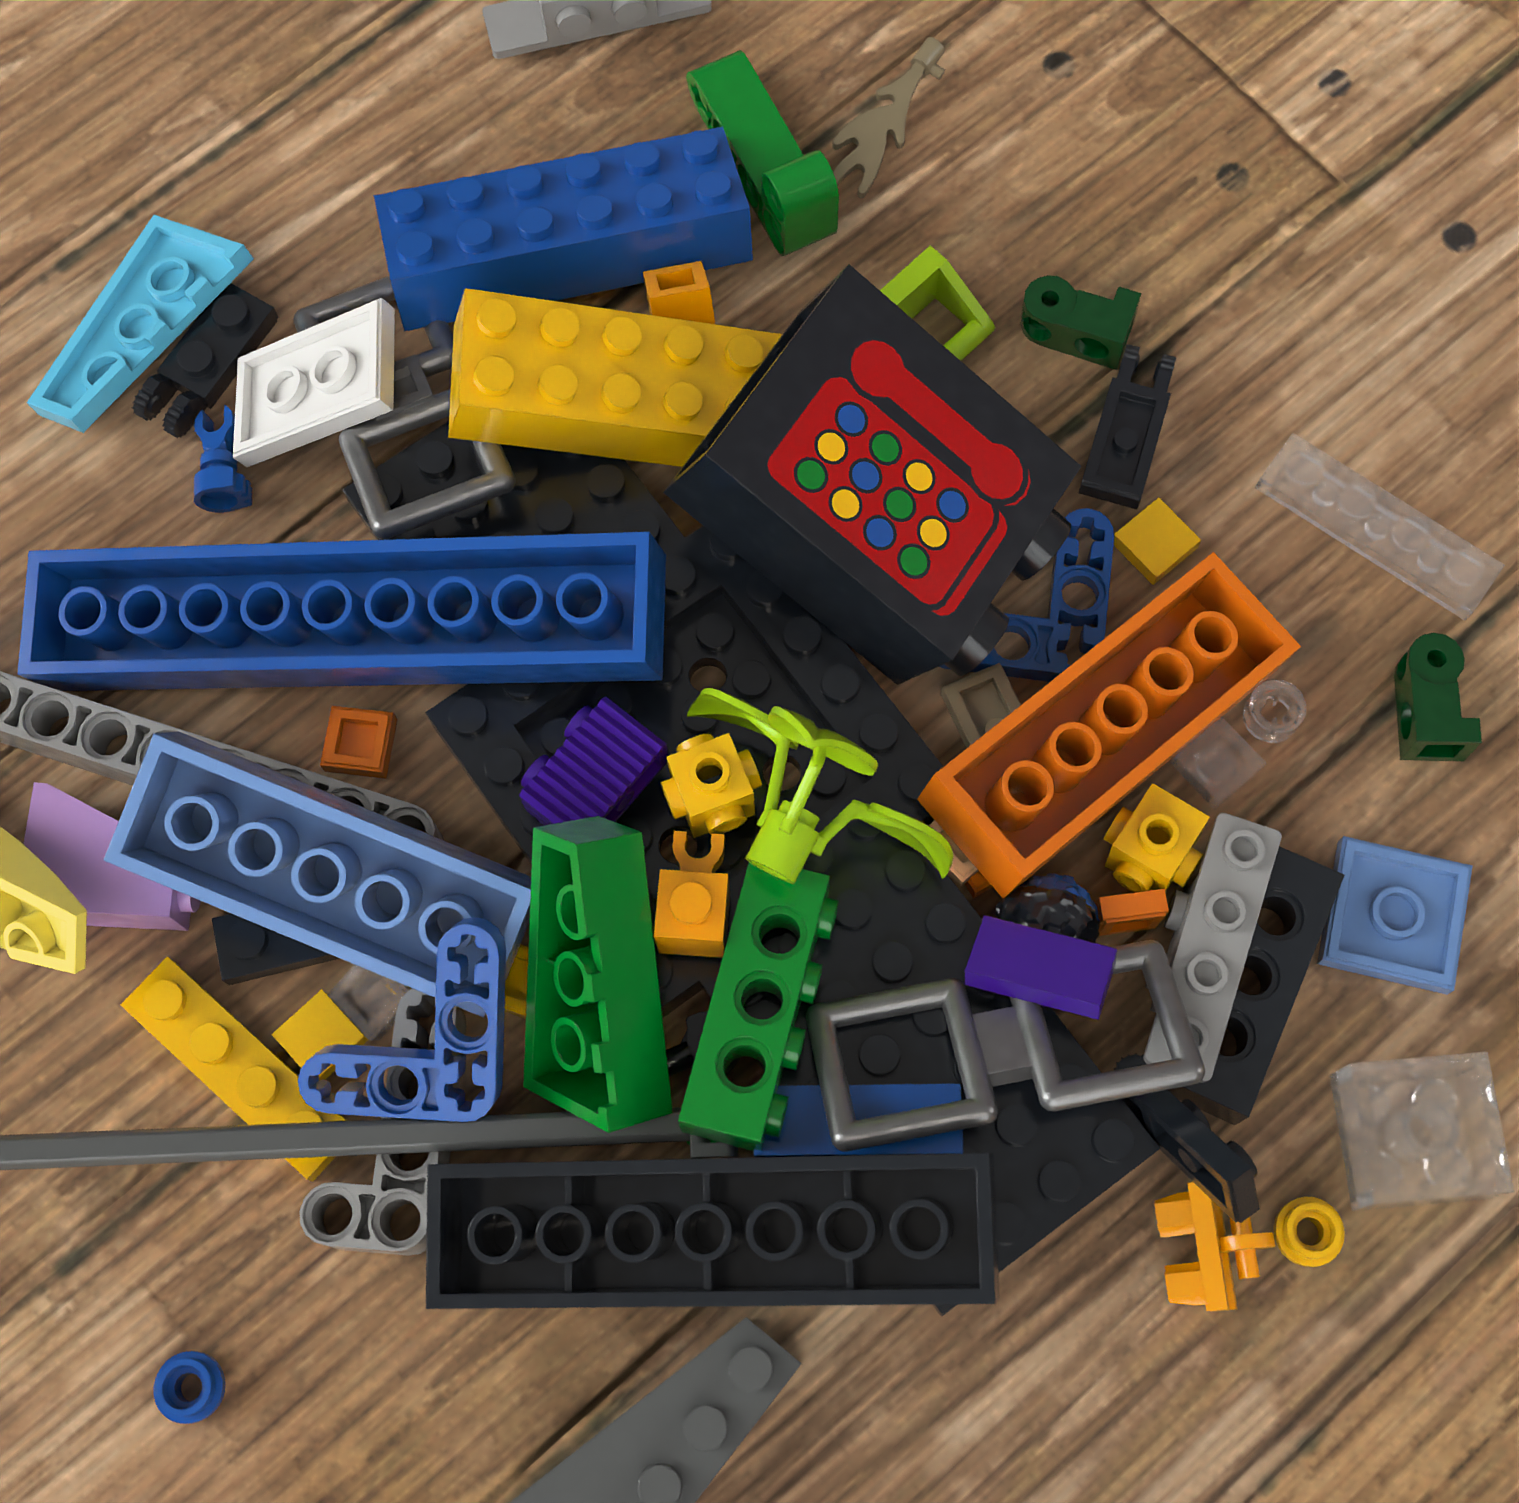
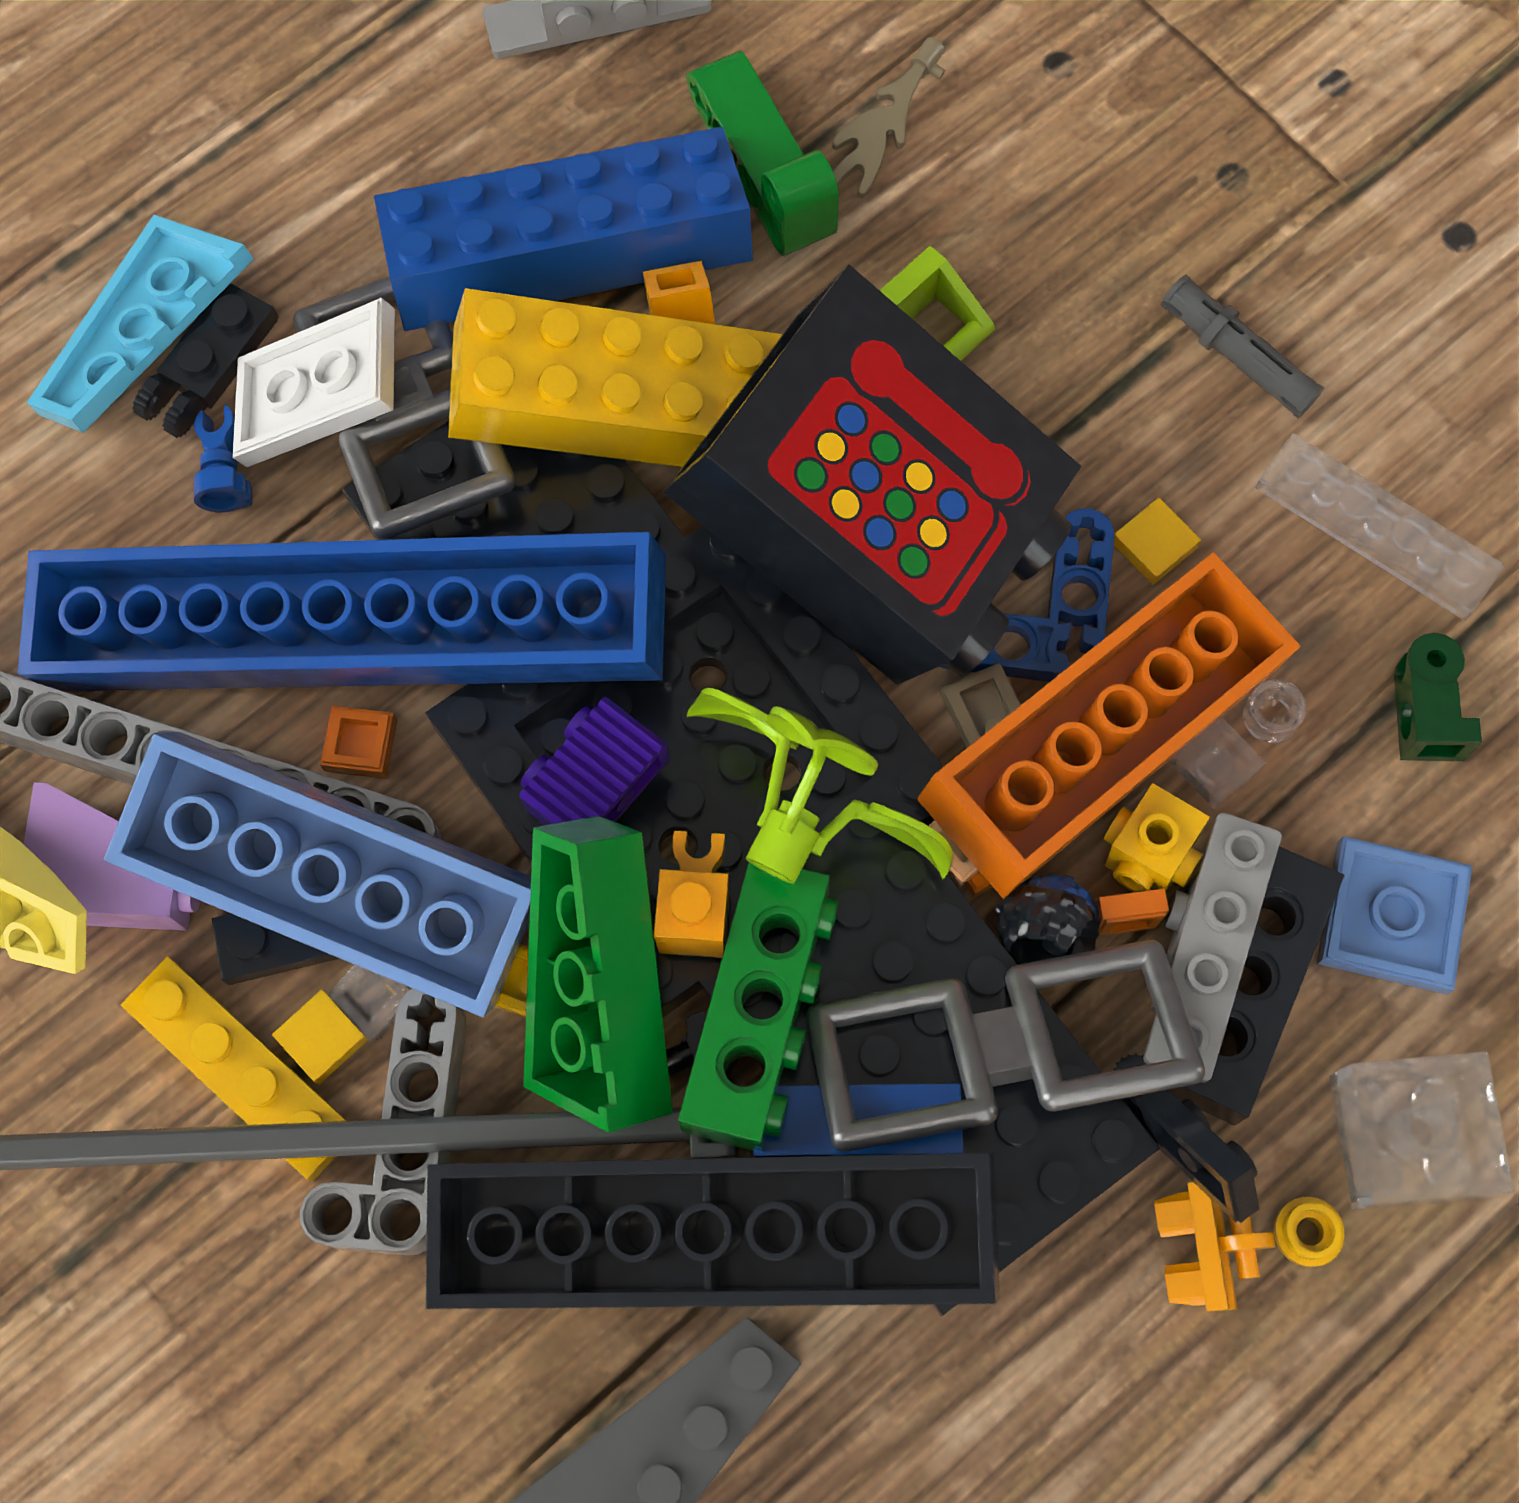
blue plate [153,1351,225,1424] -> none
beam [298,917,506,1122] -> none
yellow brick [660,733,762,838] -> none
dark purple tile [965,915,1117,1020] -> none
dark green leg [1020,275,1142,370] -> none
black hinge [1078,344,1176,510] -> none
none -> dark grey pin [1161,275,1324,418]

